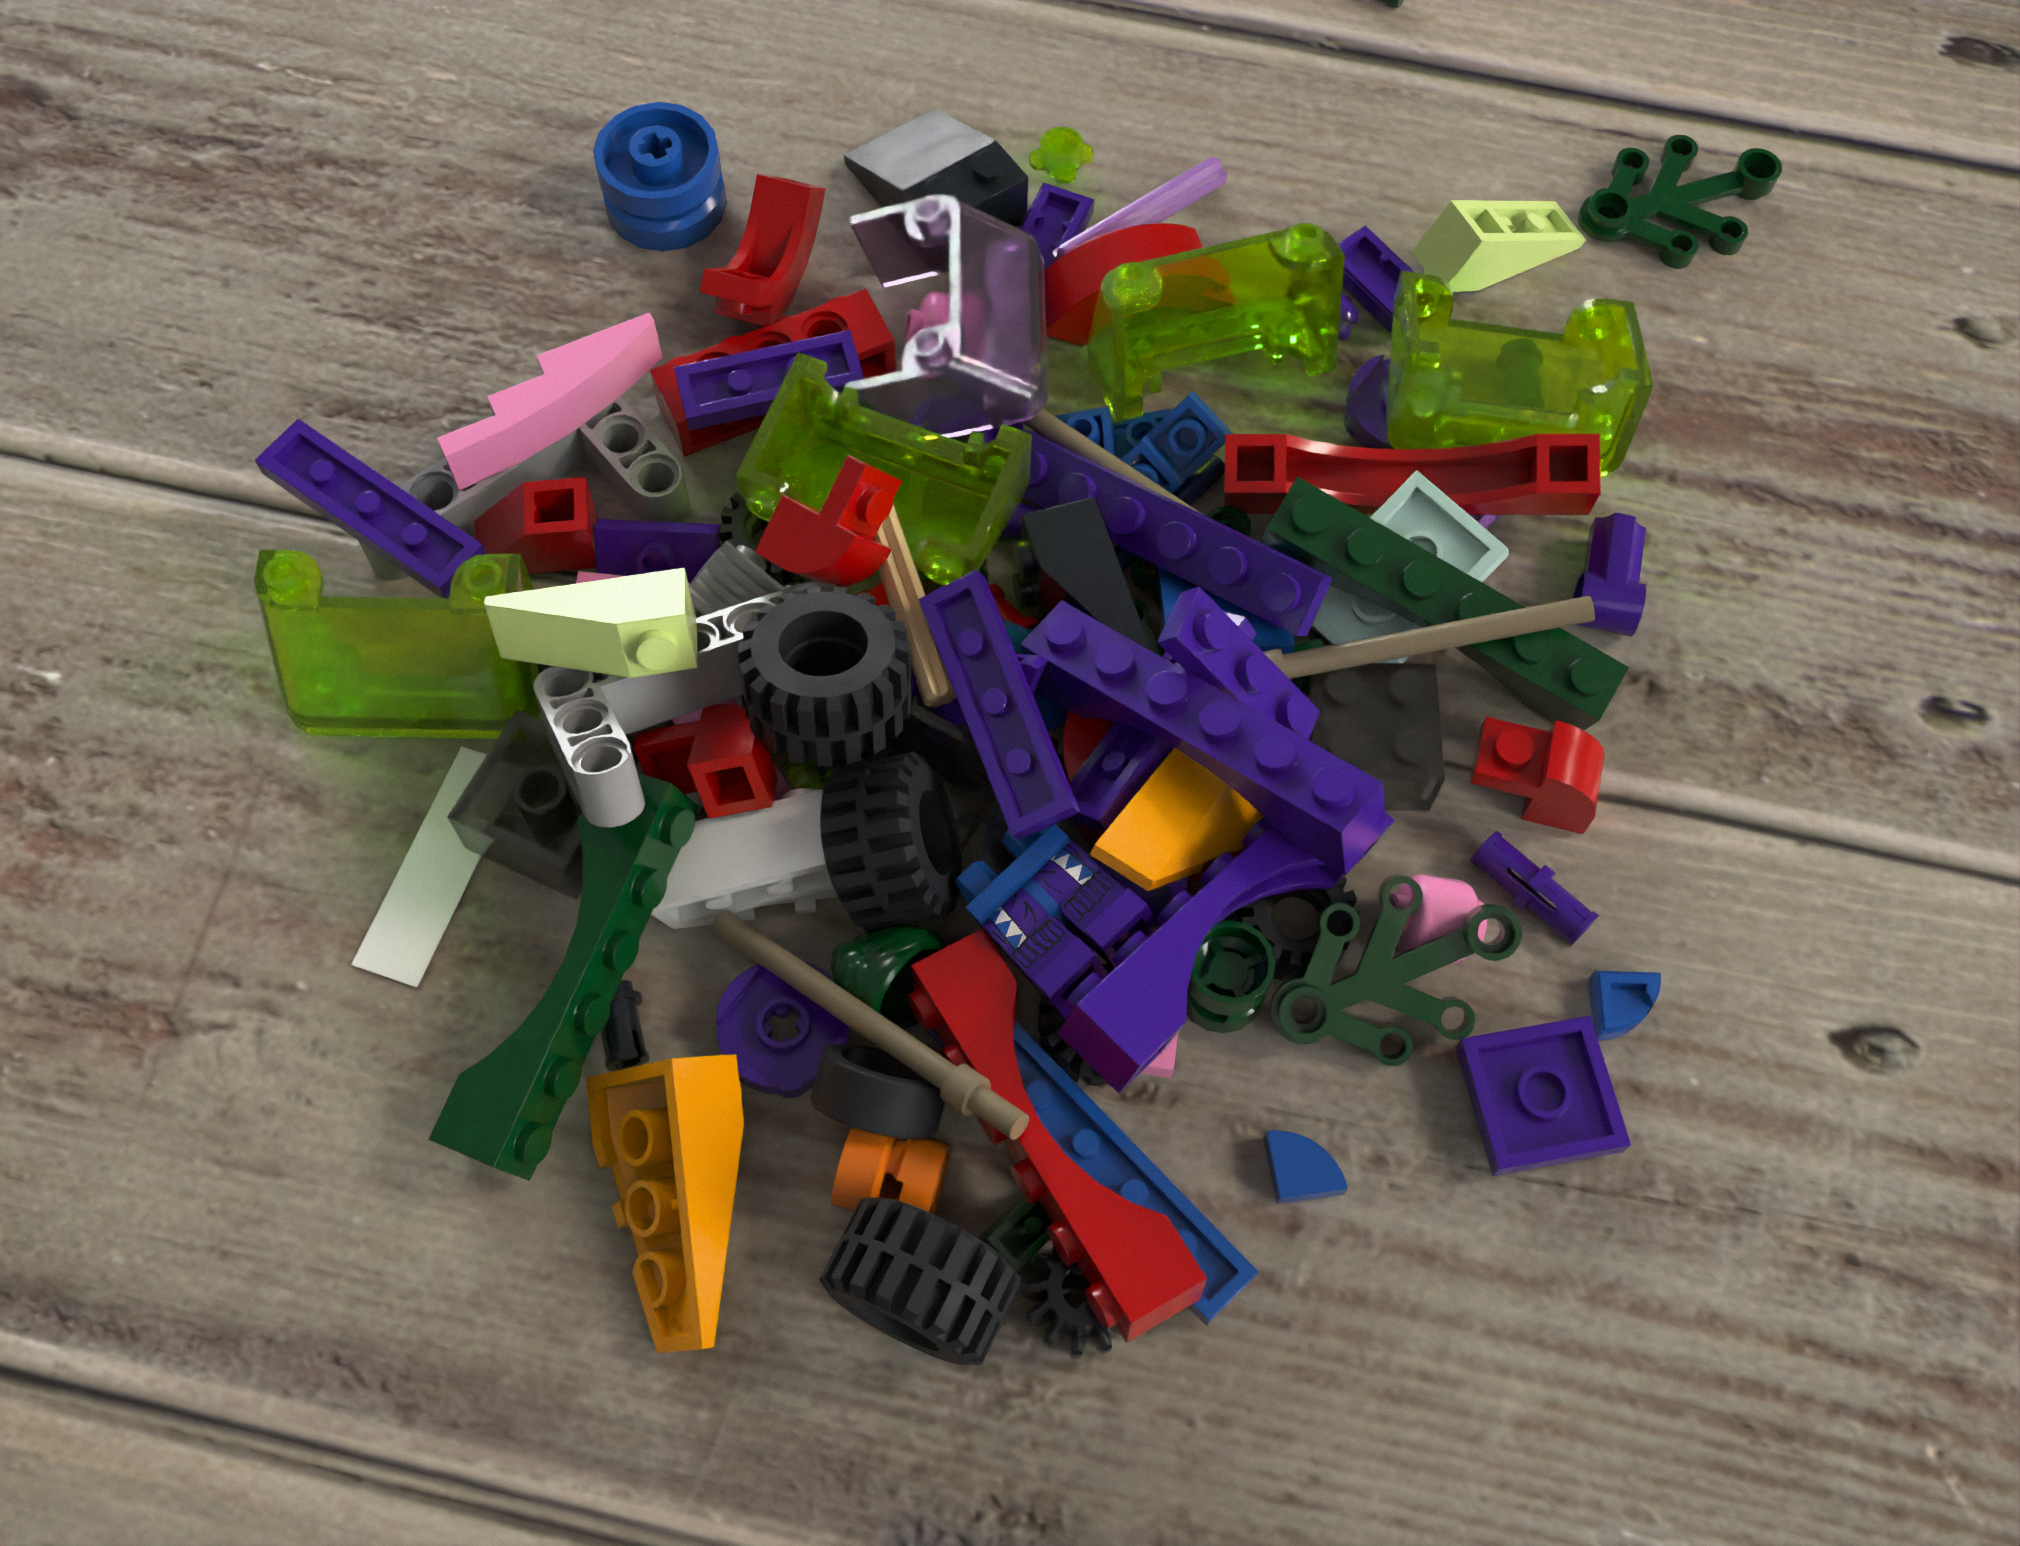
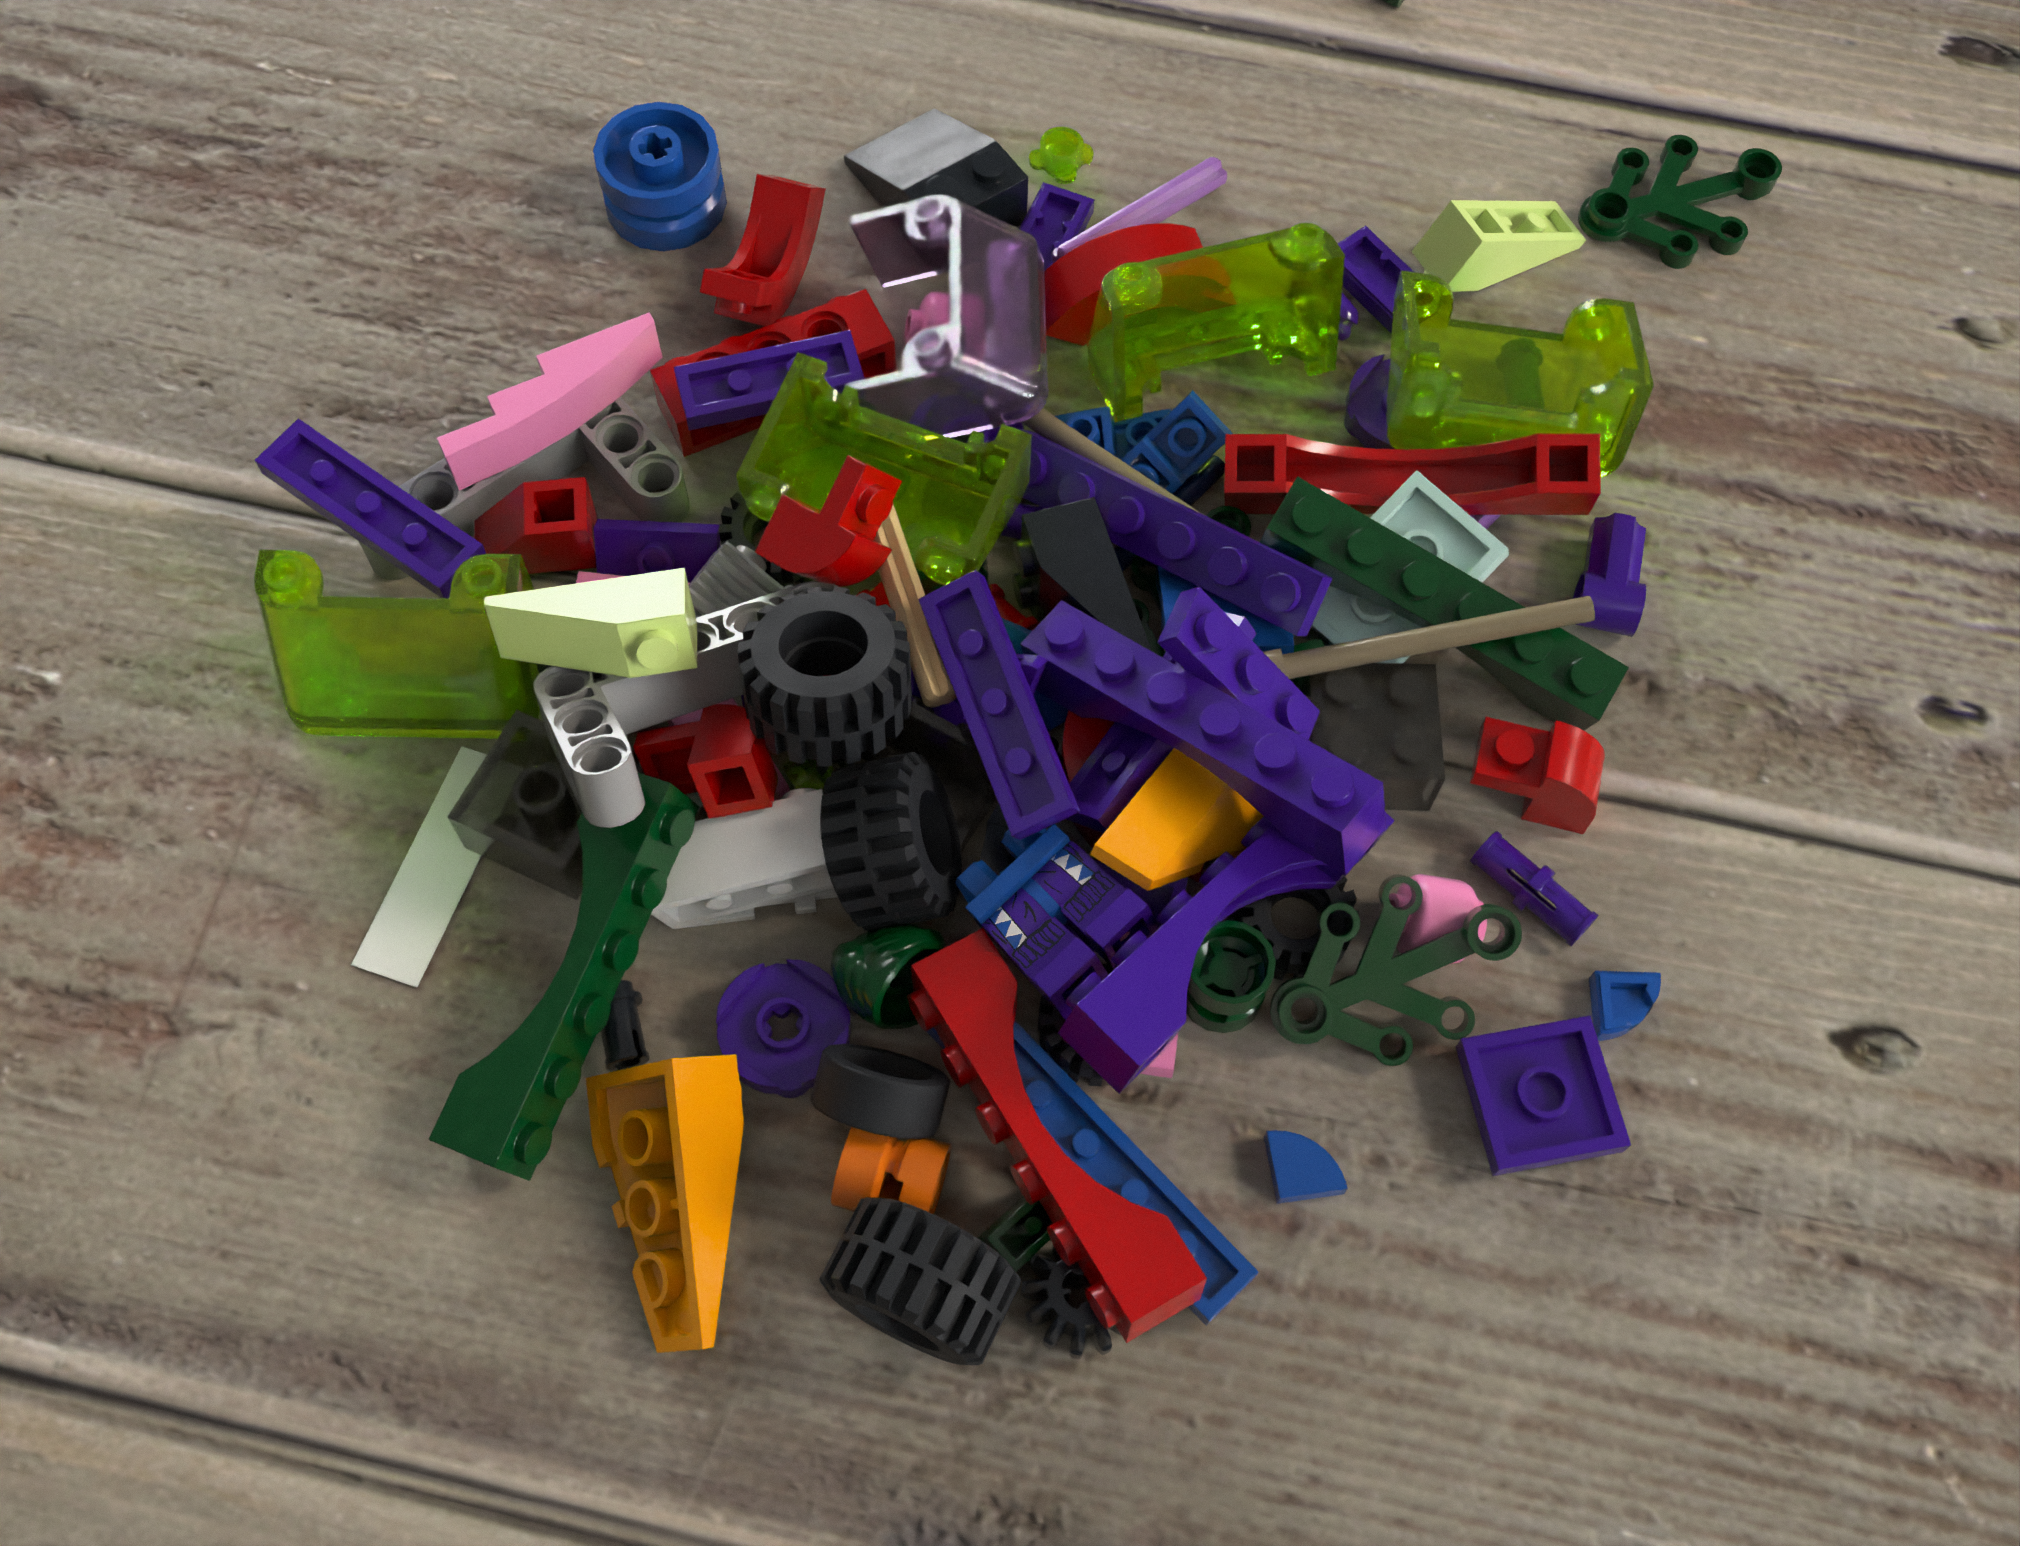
dark tan bar [712,910,1029,1140] -> none

